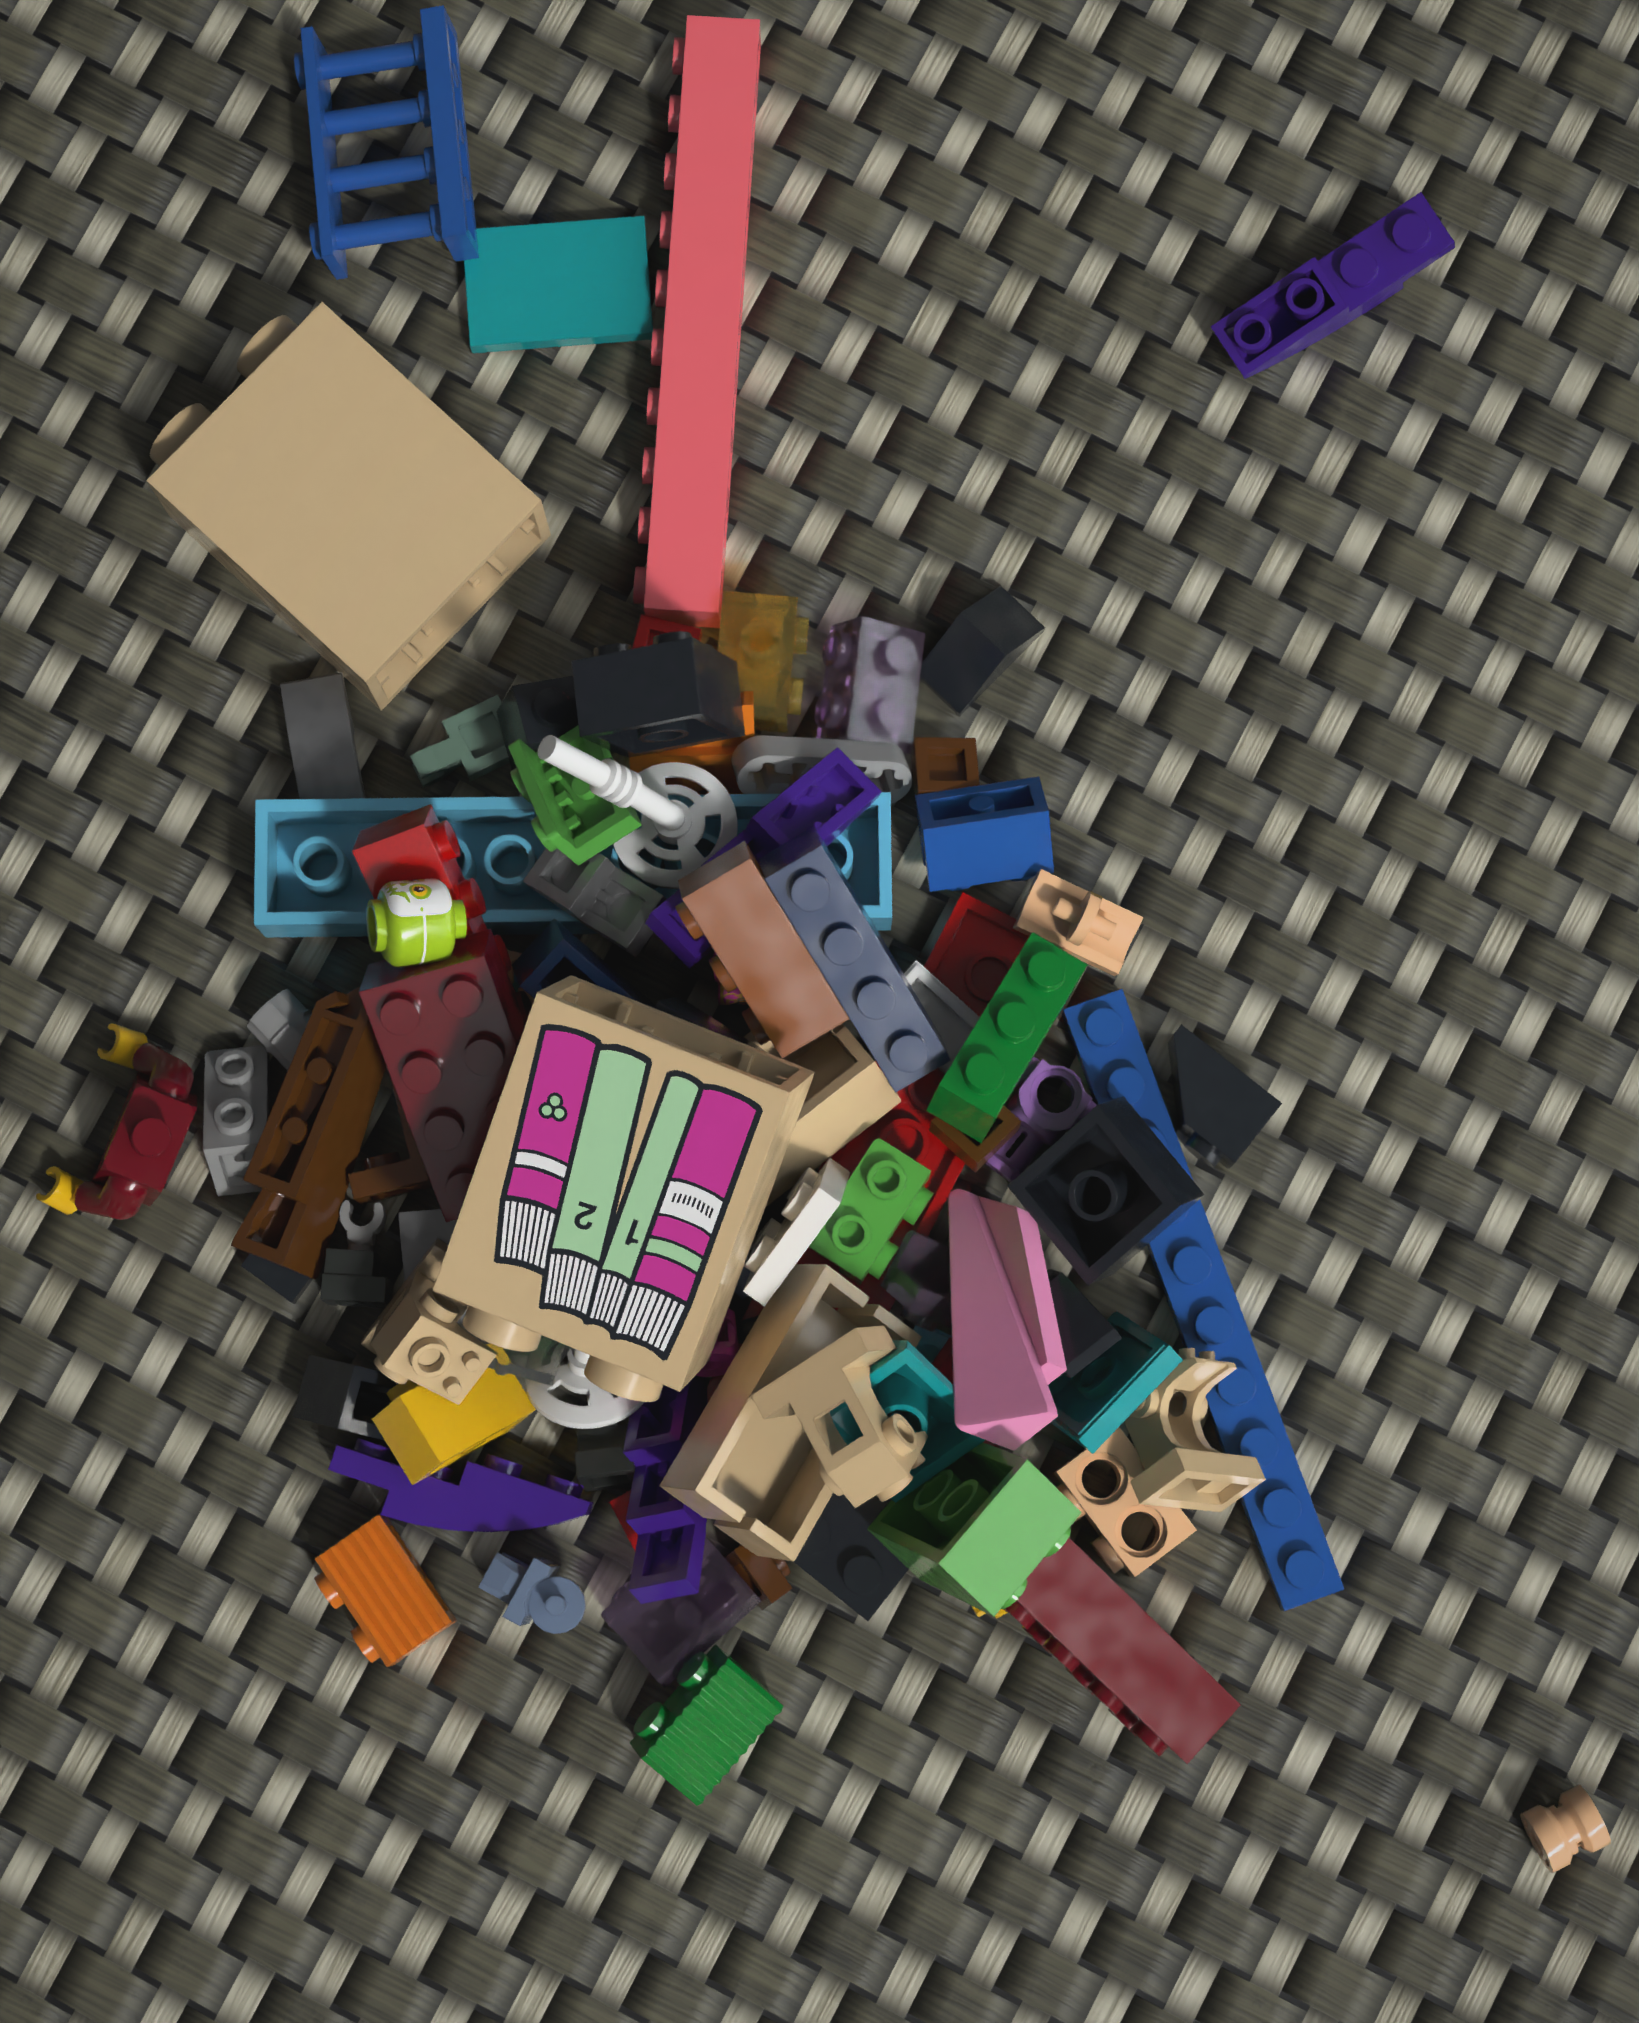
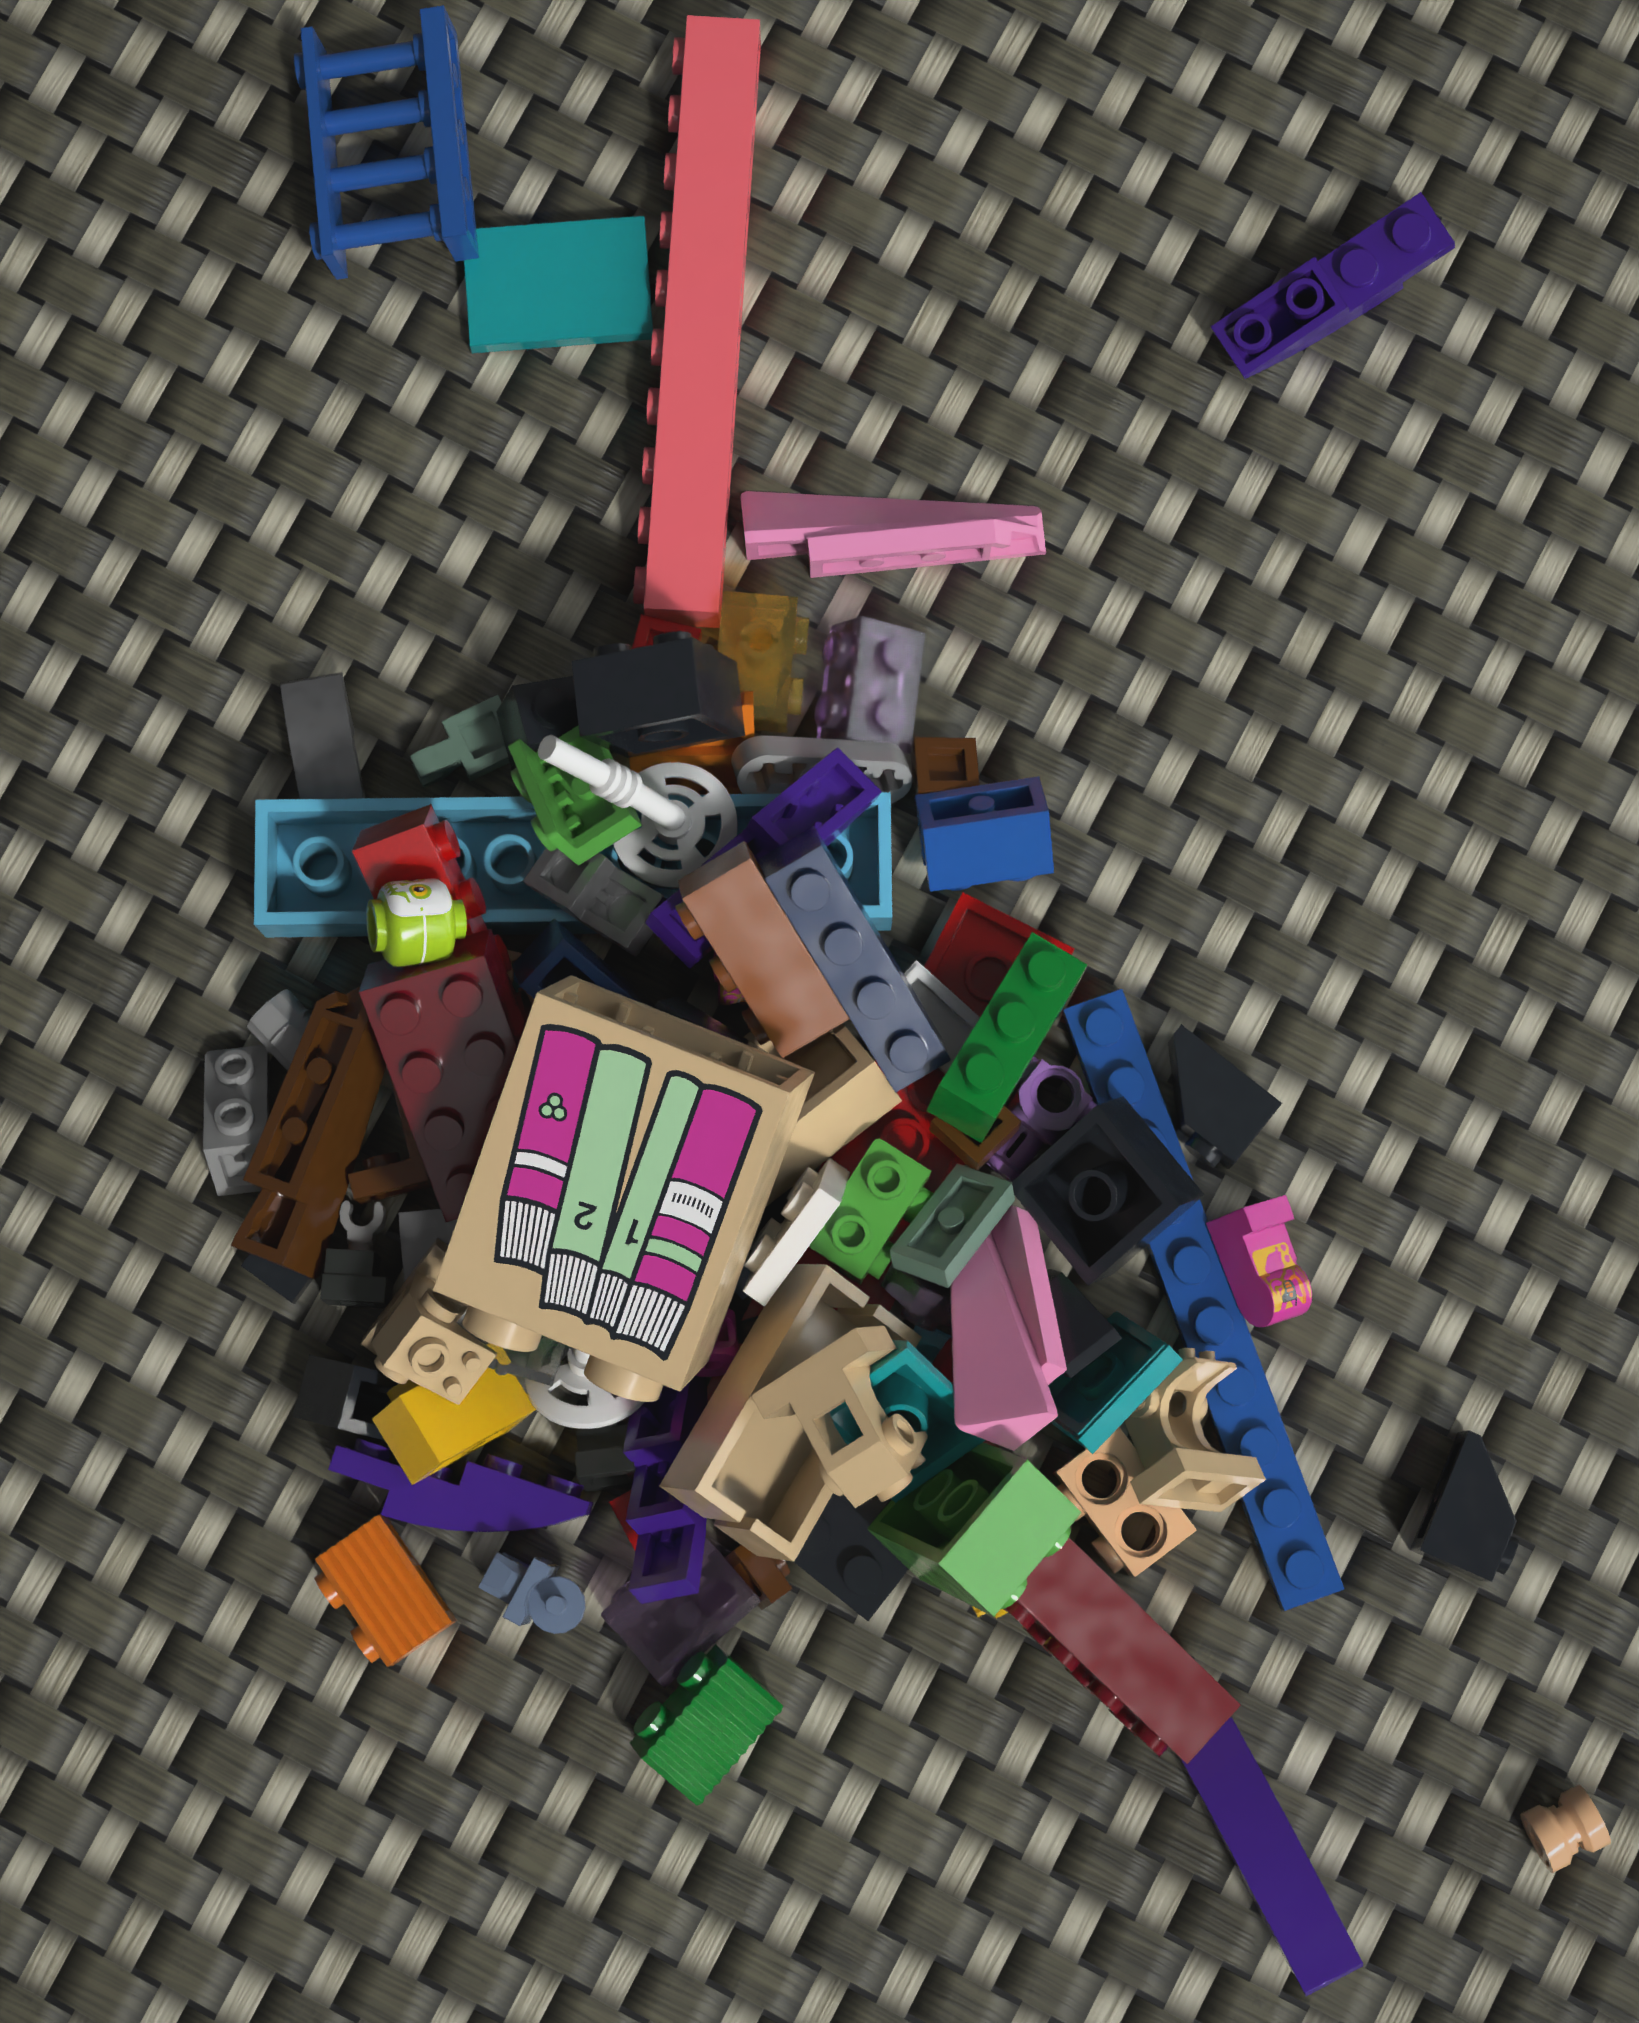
dark red torso [36,1023,197,1220] -> none
tan brick [146,302,551,711] -> none
black slope [915,586,1045,717] -> none
light nougat hips [1013,869,1143,976] -> none
none -> bright pink wedge [740,491,1046,578]
none -> sand green plate [889,1163,1015,1288]
none -> dark purple slope [1179,1717,1364,1997]
none -> dark pink leg [1206,1195,1312,1327]
none -> black slope [1410,1430,1519,1582]

